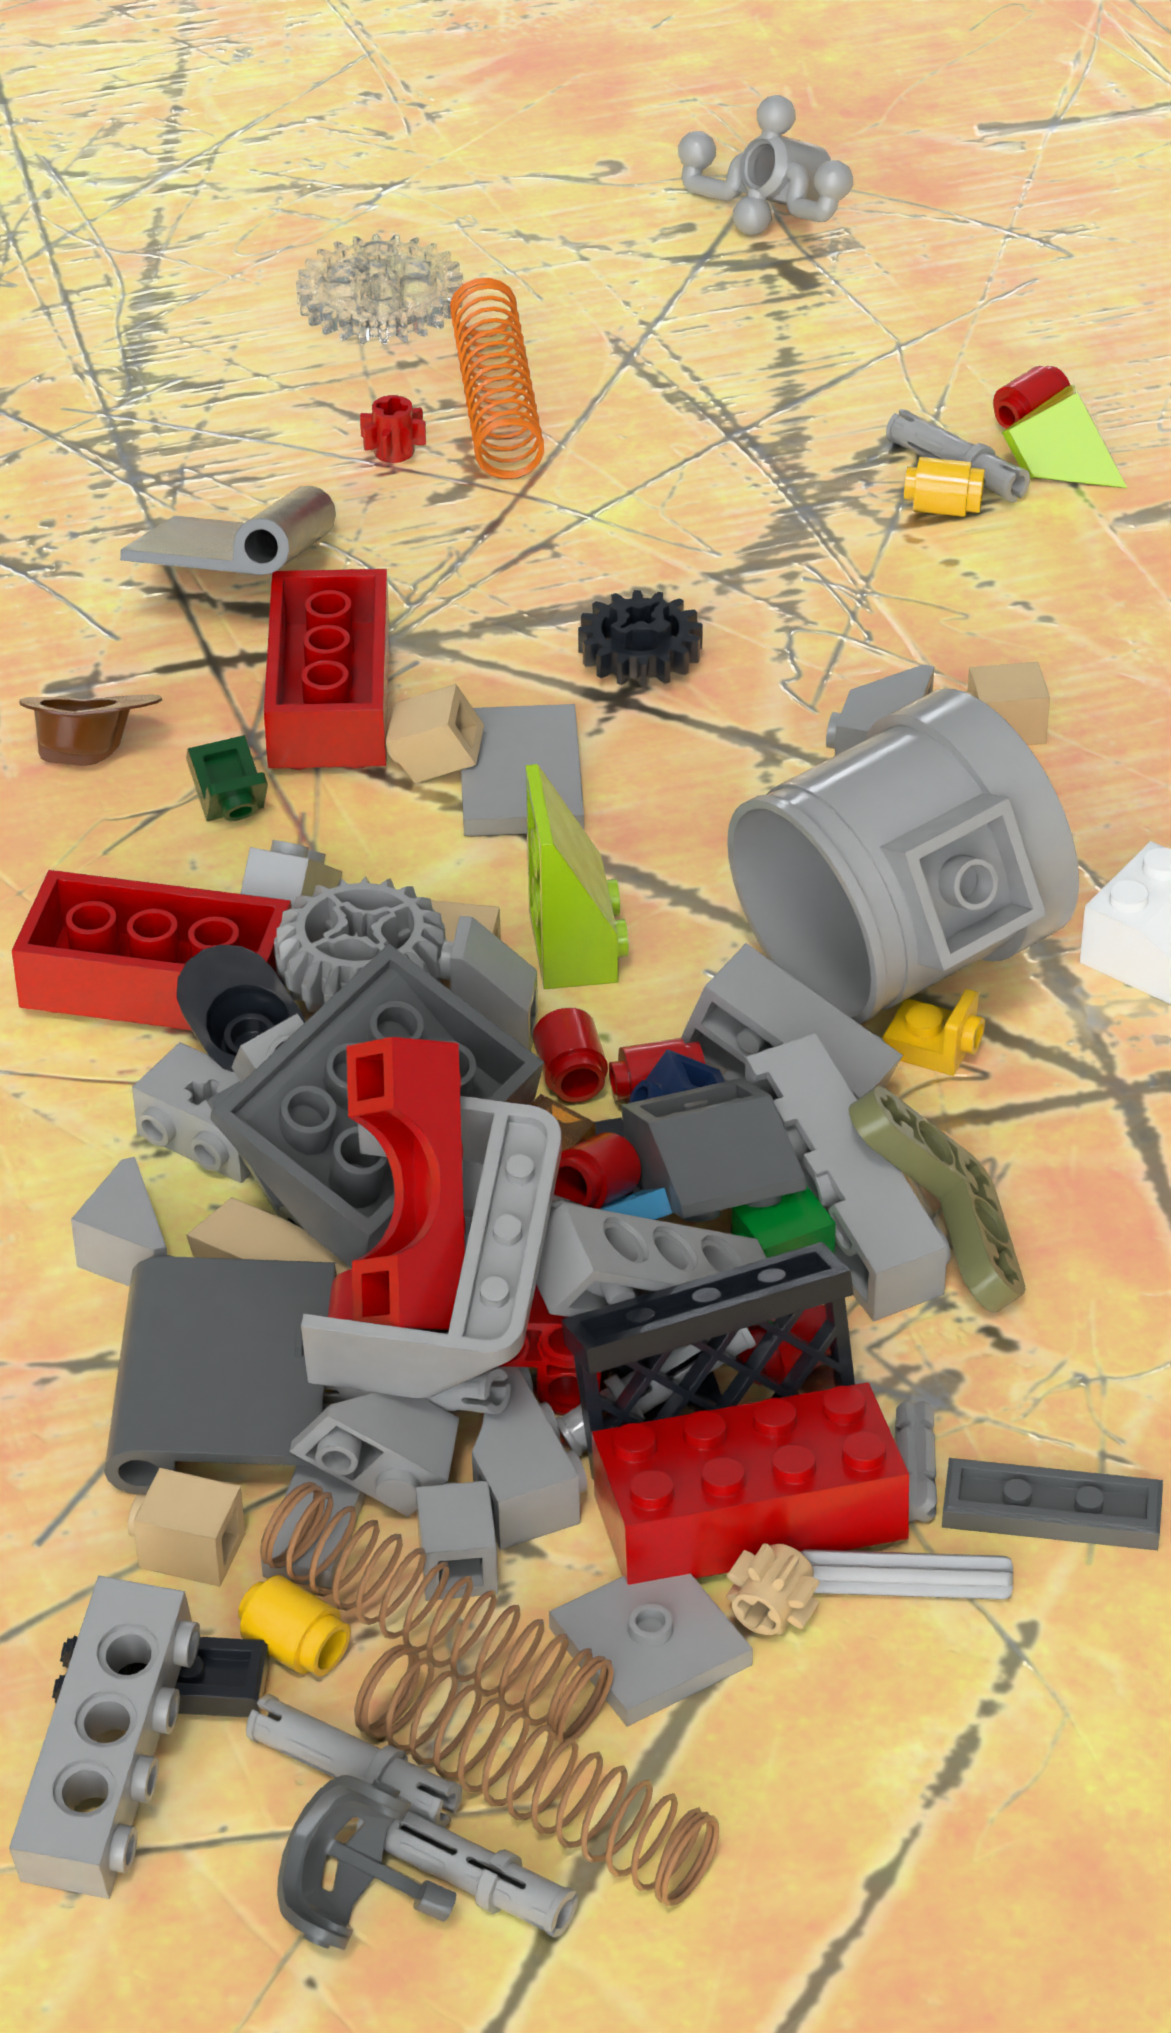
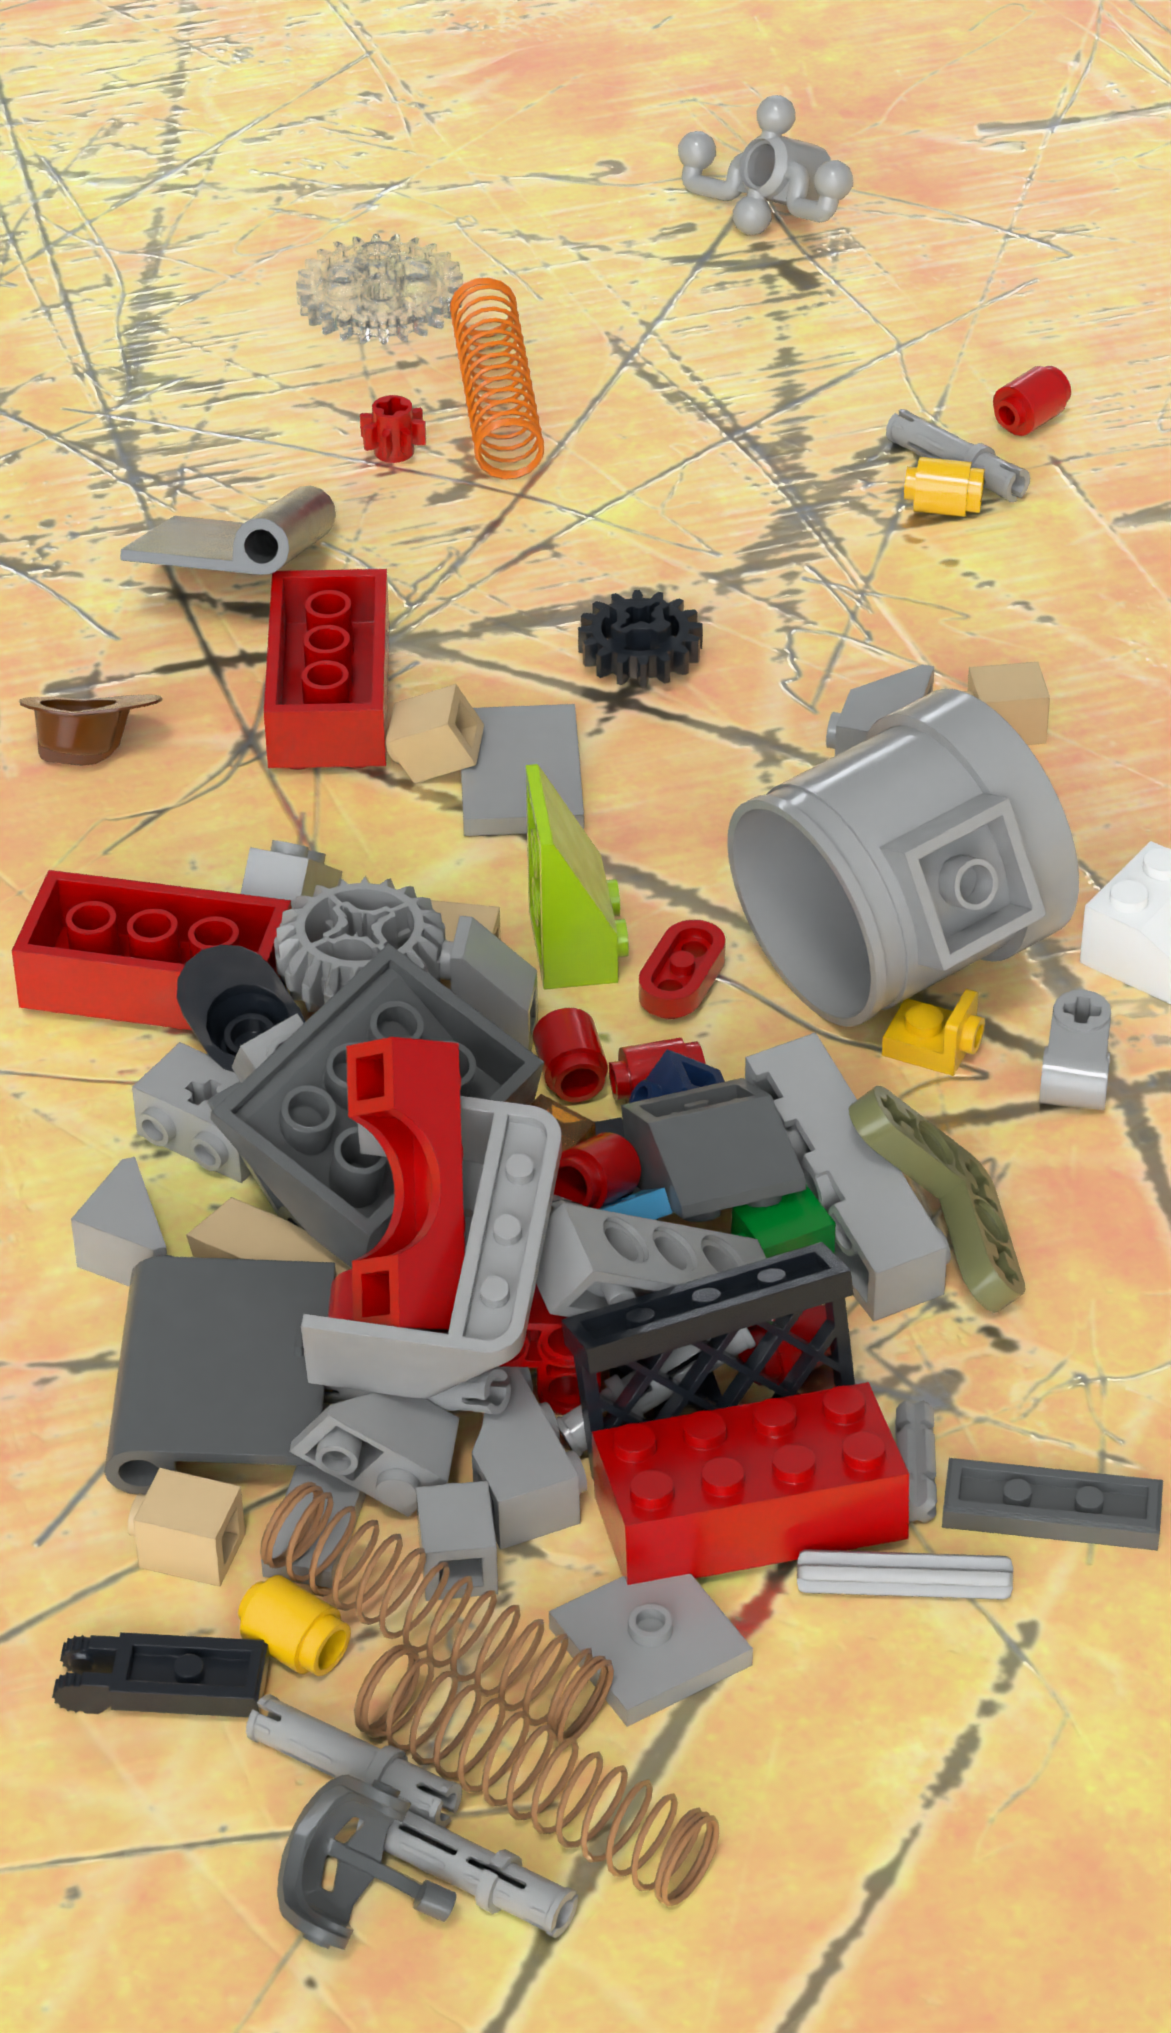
light grey brick [9,1576,200,1899] -> none
dark green bracket [186,735,268,821] -> none
light grey wedge [681,943,903,1100] -> none
tan gear [726,1543,820,1635] -> none
slope [1002,384,1127,488] -> none
none -> red plate [639,920,726,1019]
none -> light grey piece [1039,990,1111,1110]

